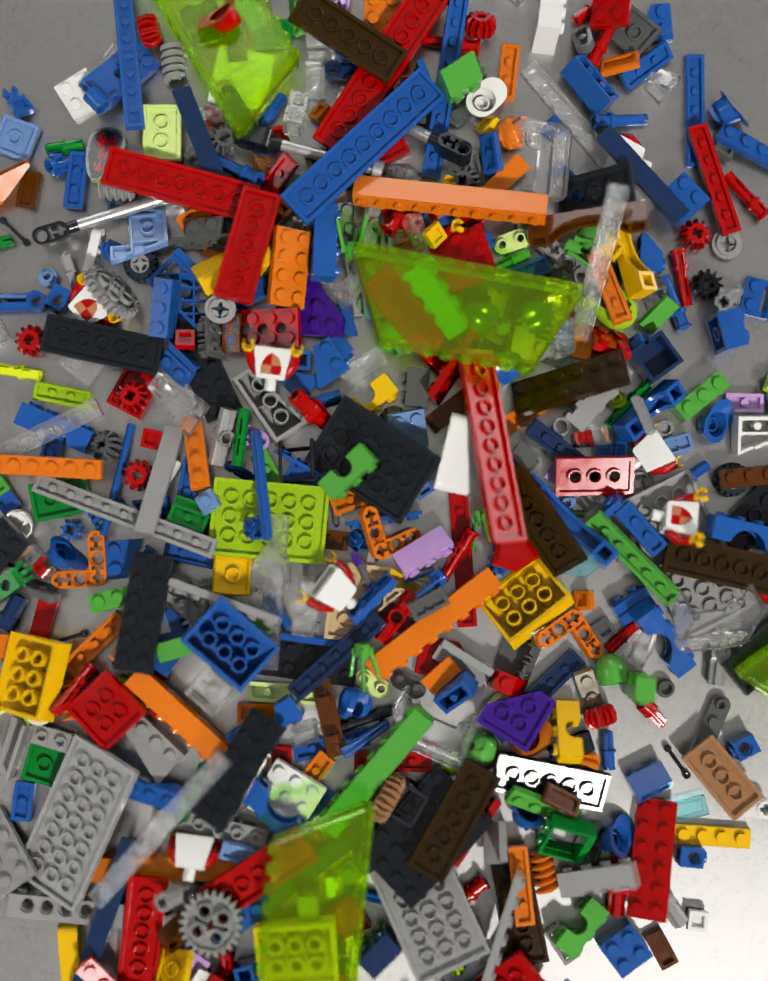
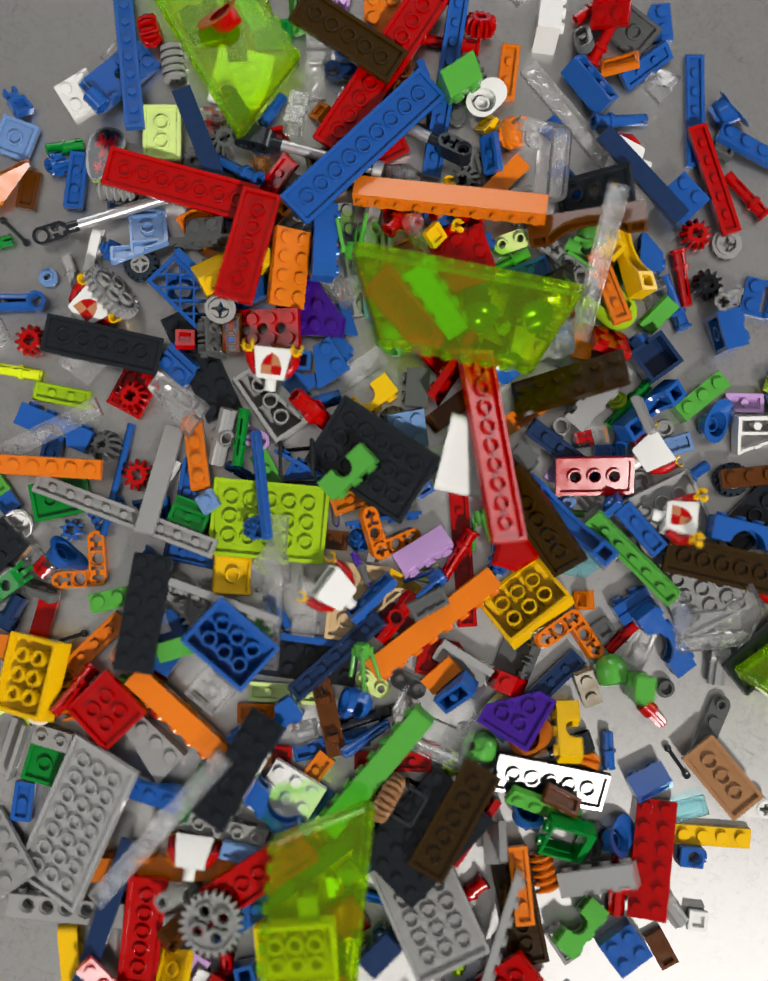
blue brick [44,283,71,315] -> none
blue wing [105,538,143,580] -> none
red plate [140,428,163,450] -> none
blue brick [148,277,181,339] -> none
red gear [583,703,617,730] -> none
blue brick [726,730,761,762] -> none

